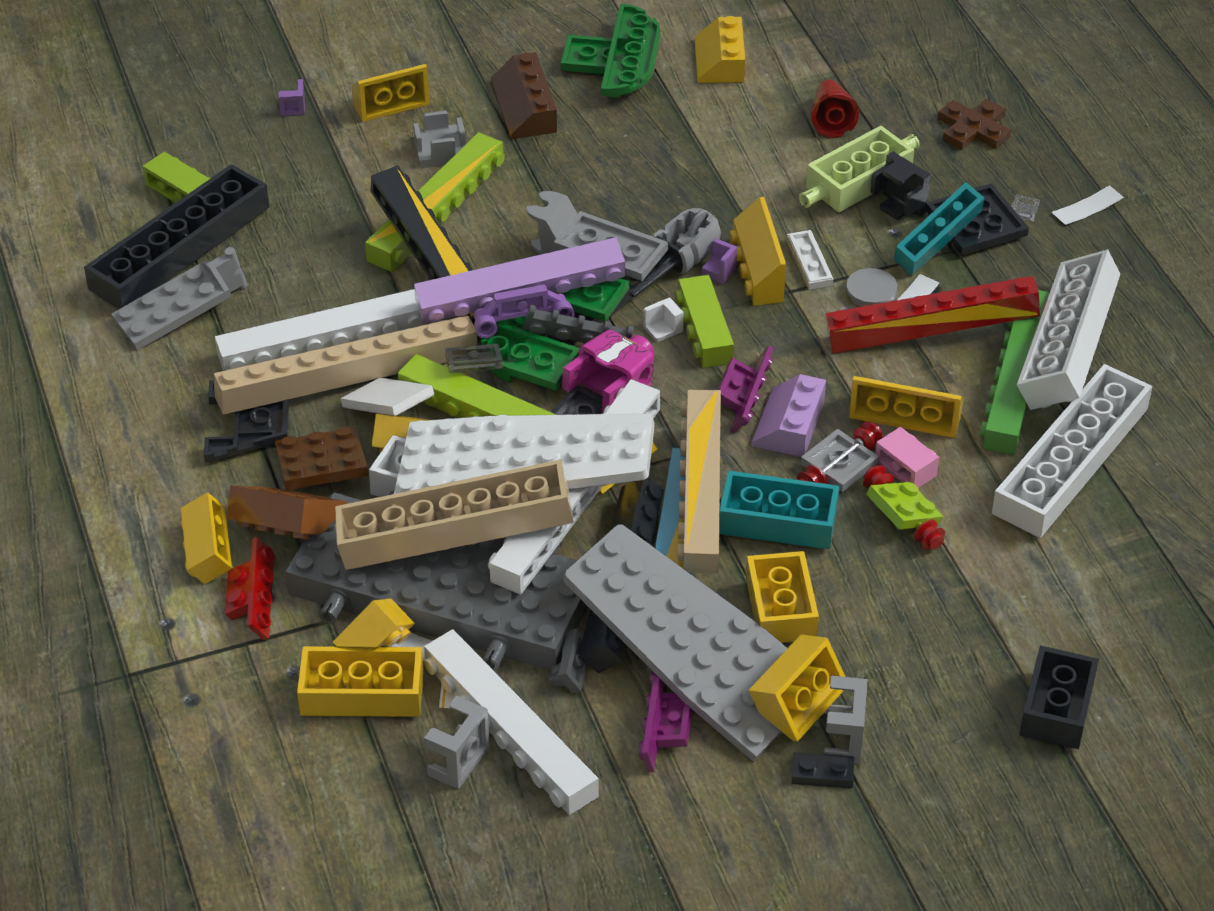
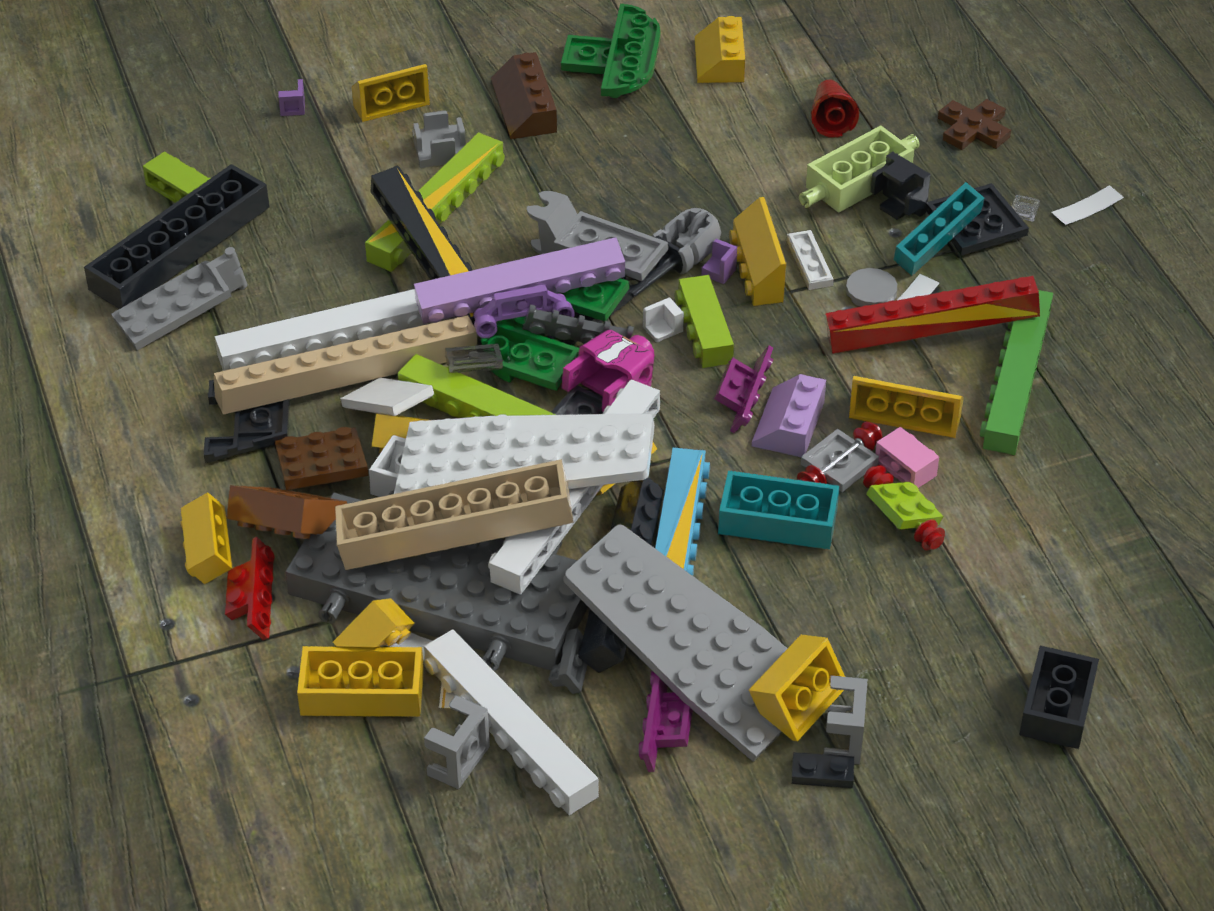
tan brick [678,390,721,573] -> none
yellow brick [746,551,819,643] -> none
white brick [992,364,1152,538] -> none
white brick [1017,249,1120,410] -> none

